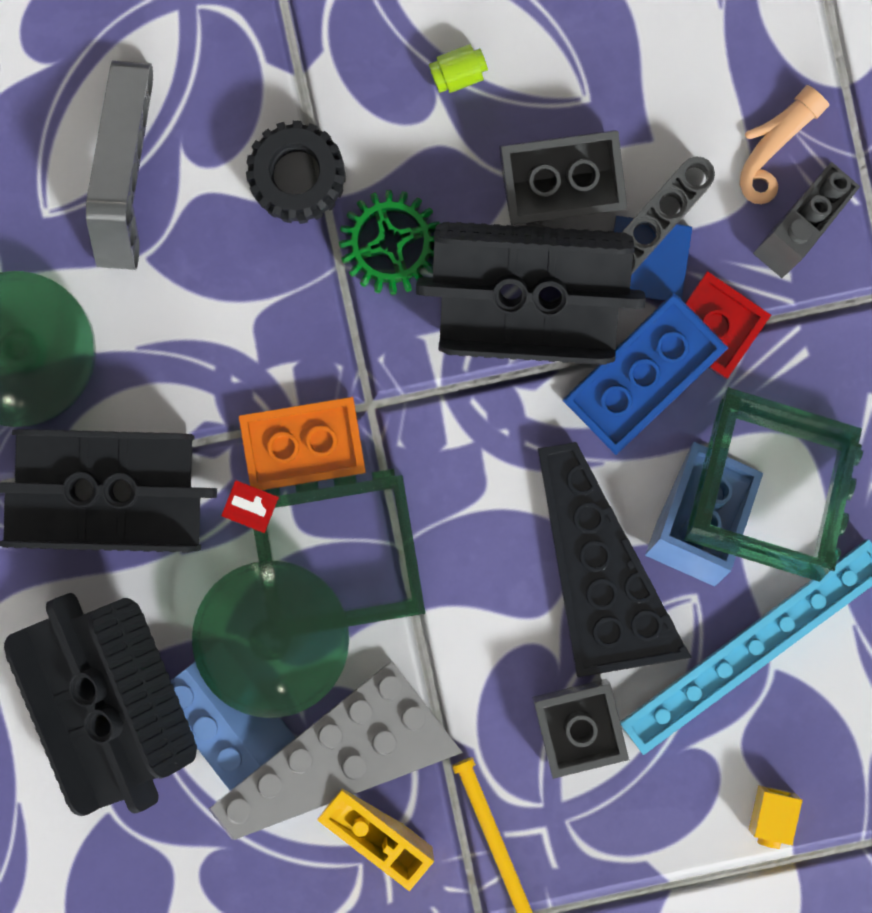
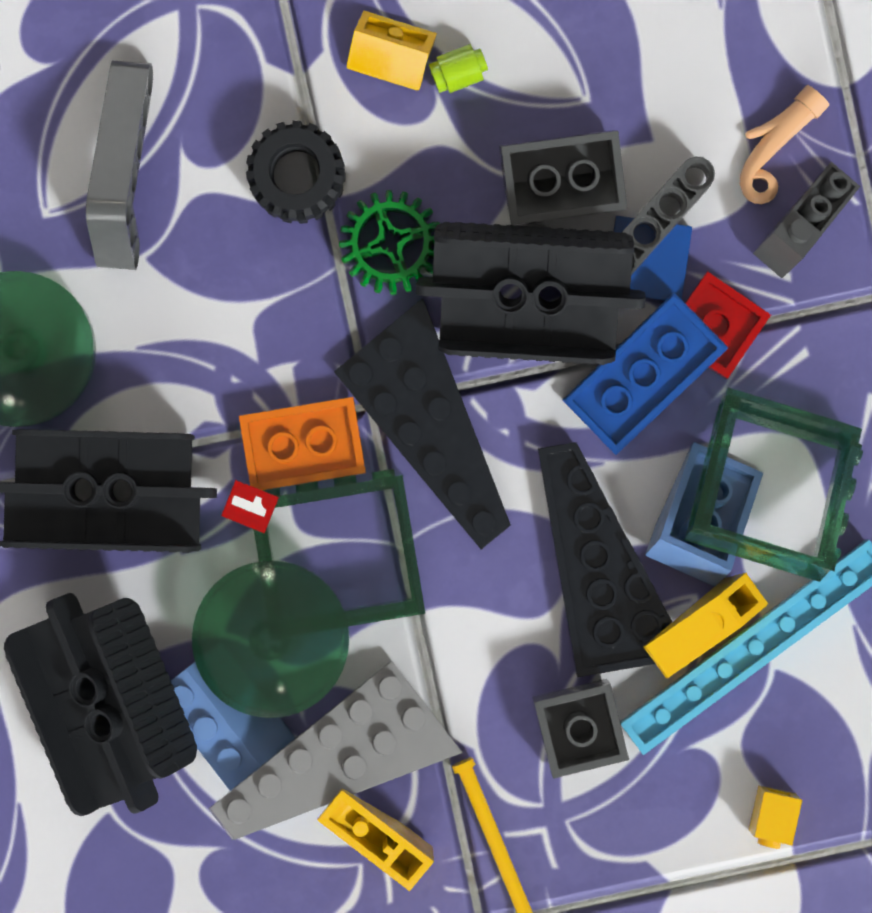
none -> black wing [334,298,511,550]
none -> yellow panel [347,10,437,90]
none -> yellow slope [643,573,768,678]

